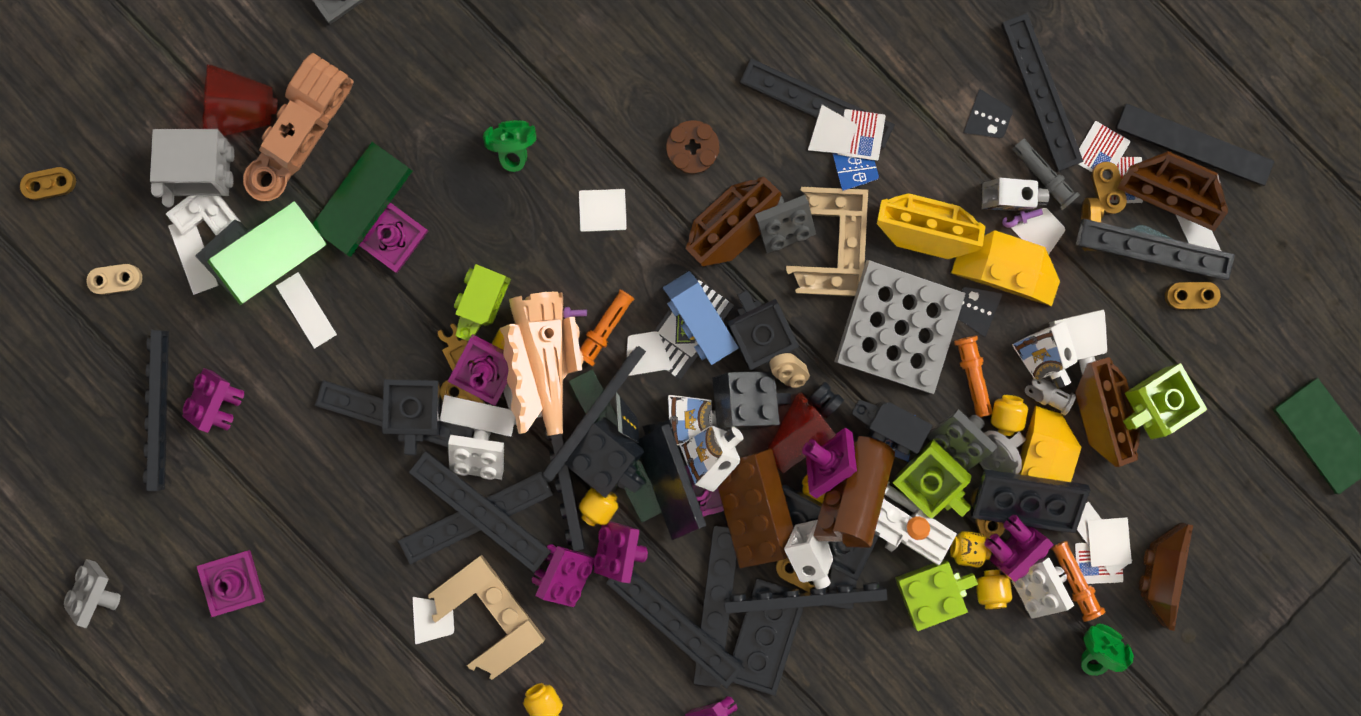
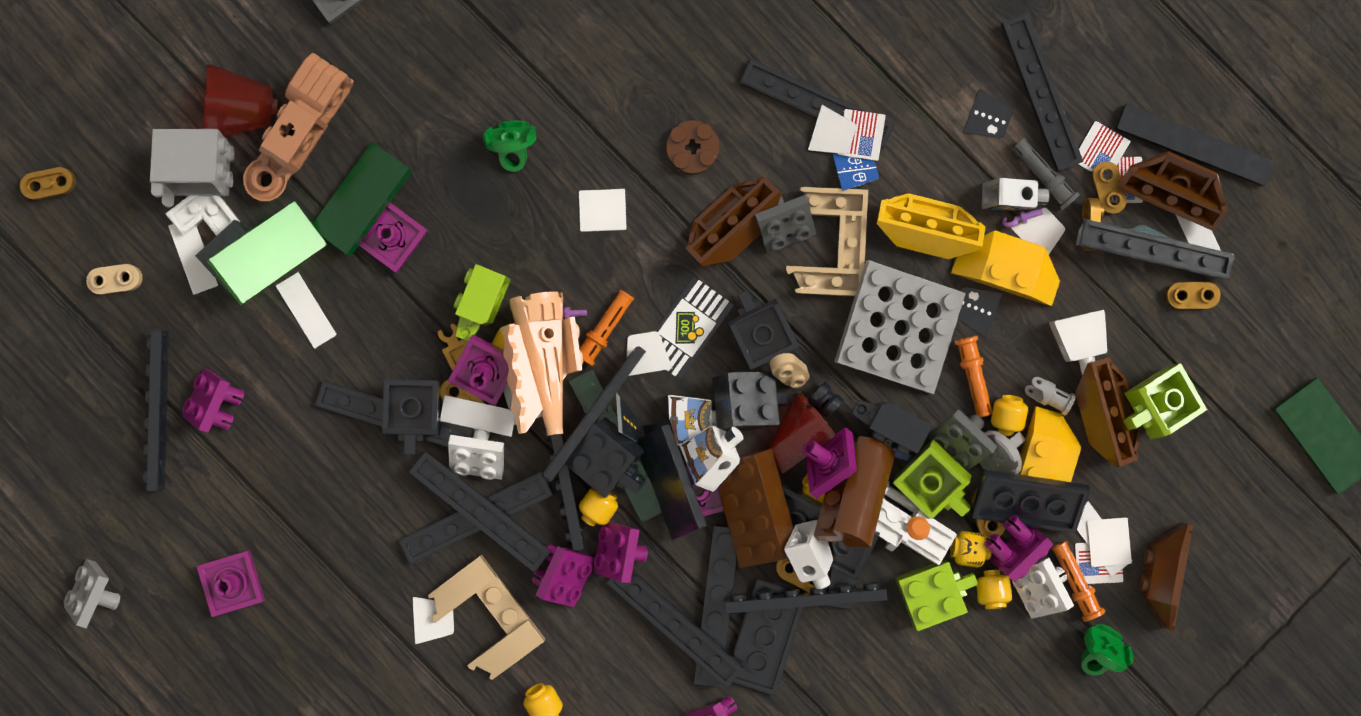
medium blue wedge [663,271,738,365] -> none
torso [1012,321,1077,389] -> none

